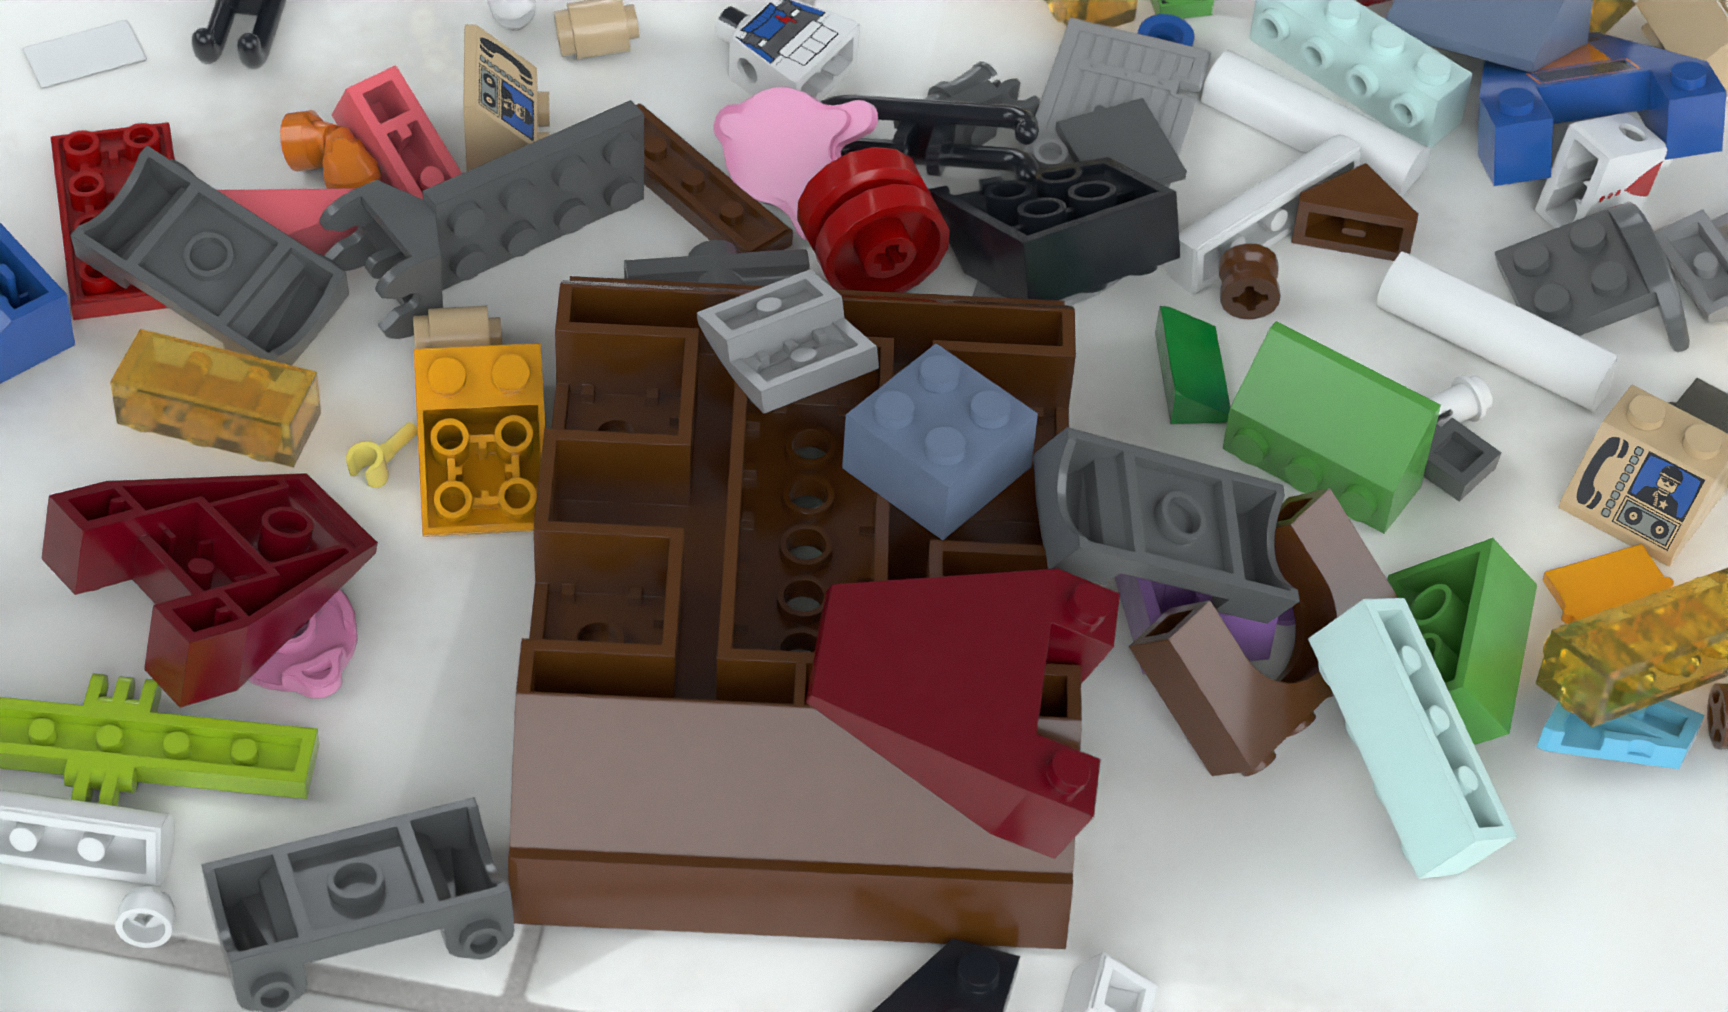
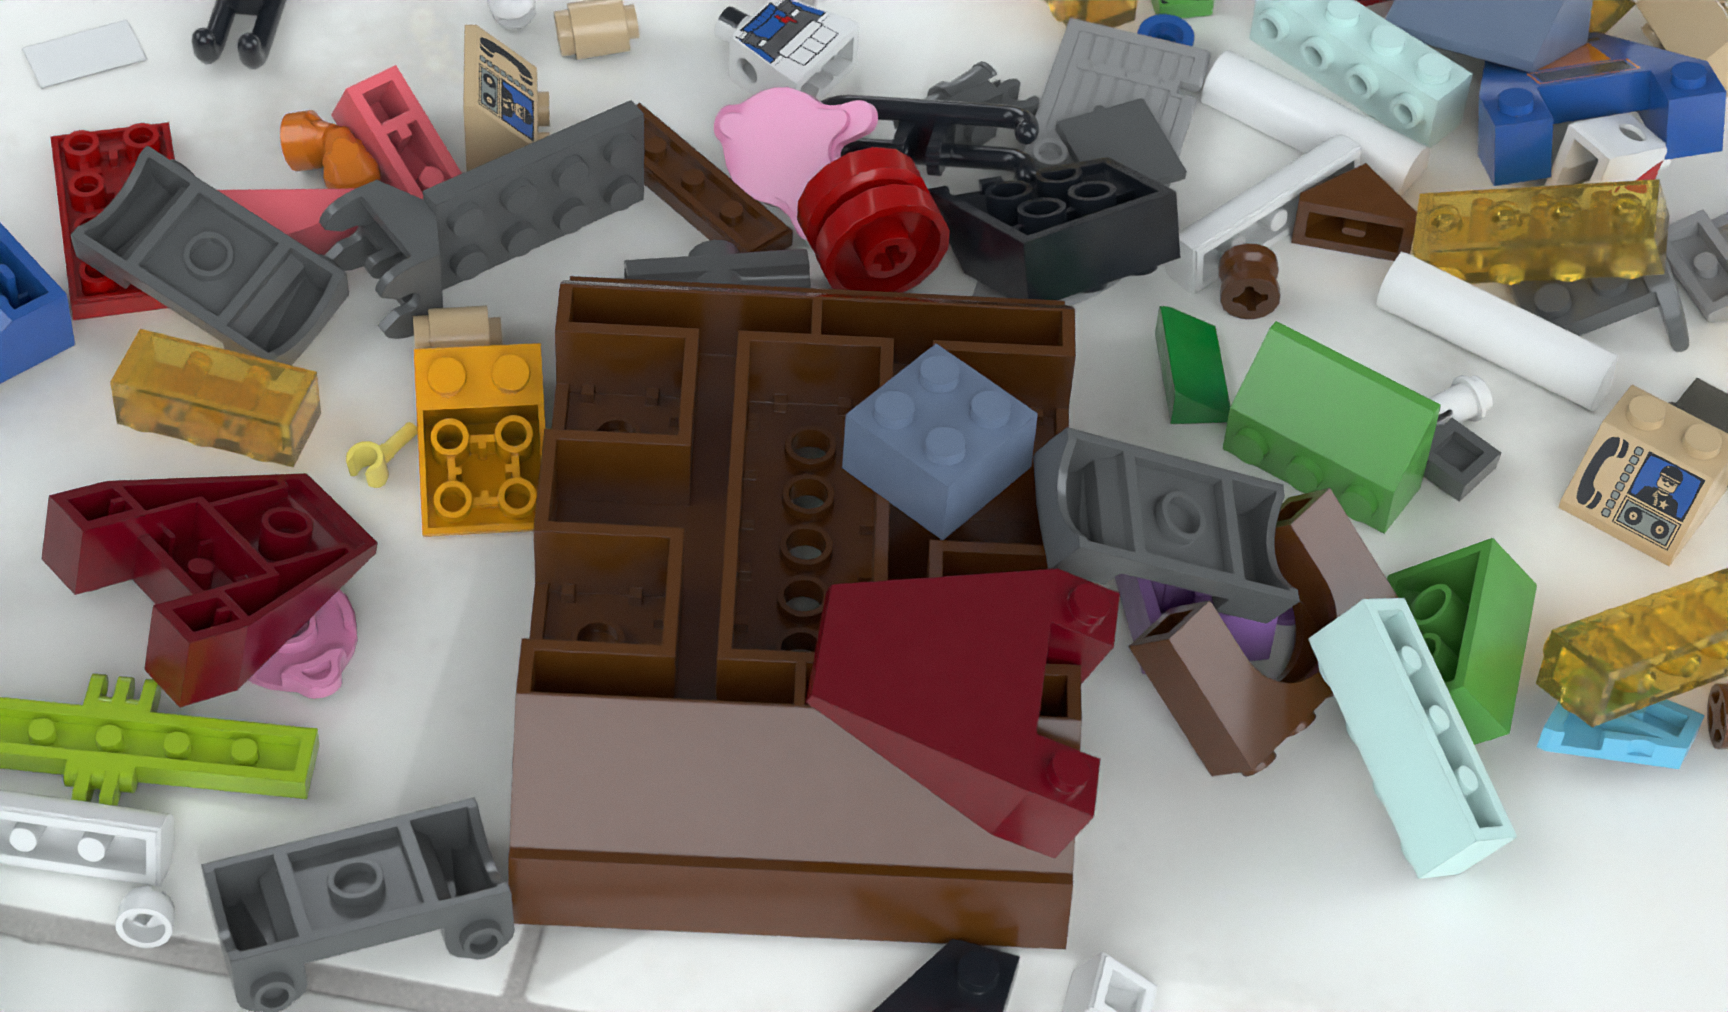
light grey slope [697,269,879,414] -> none
light orange piece [1542,544,1694,658] -> none
none -> clear yellow brick [1412,179,1670,285]

